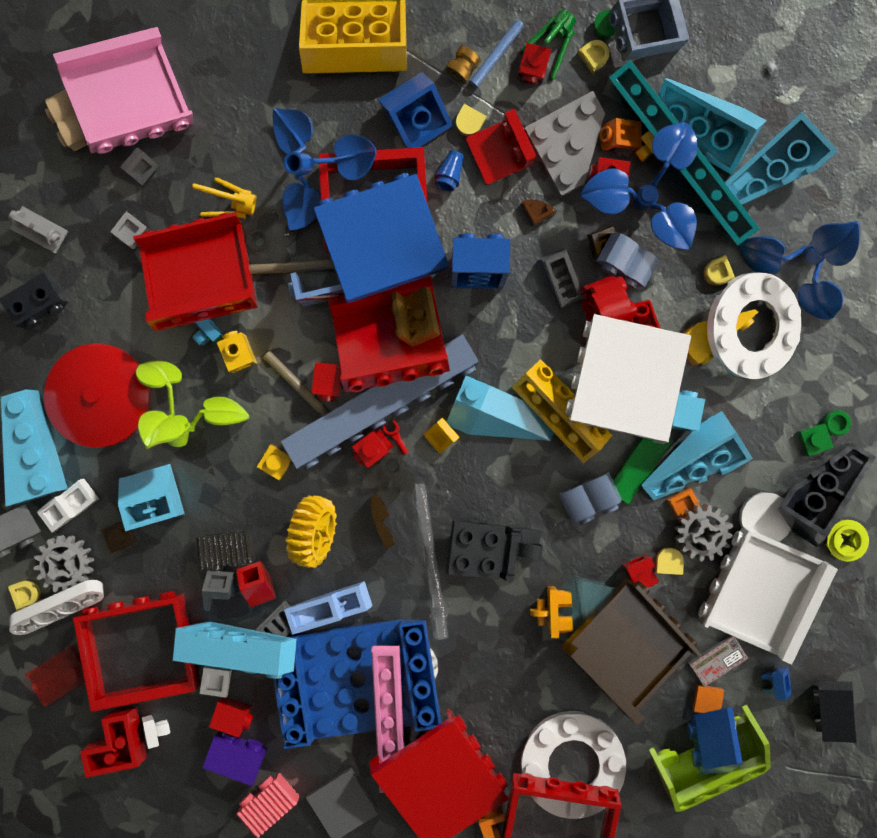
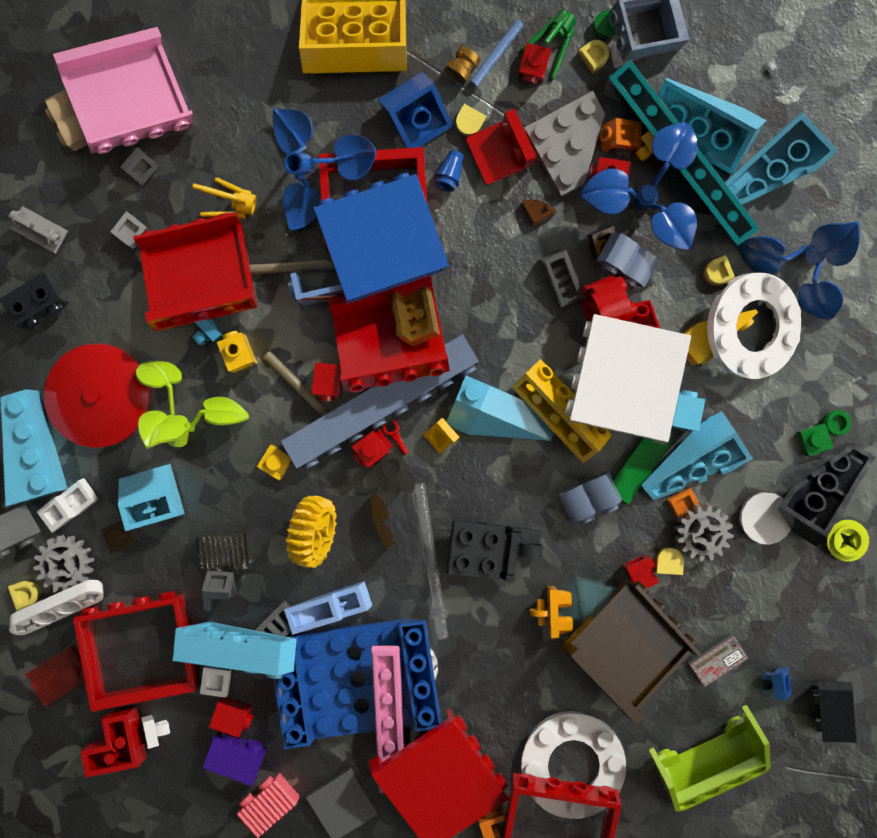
red brick [236,561,275,607] -> none
blue brick [451,233,510,289] -> none
blue slope [687,707,743,775] -> none
orange tile [692,684,724,713] -> none
white panel [698,526,838,664] -> none

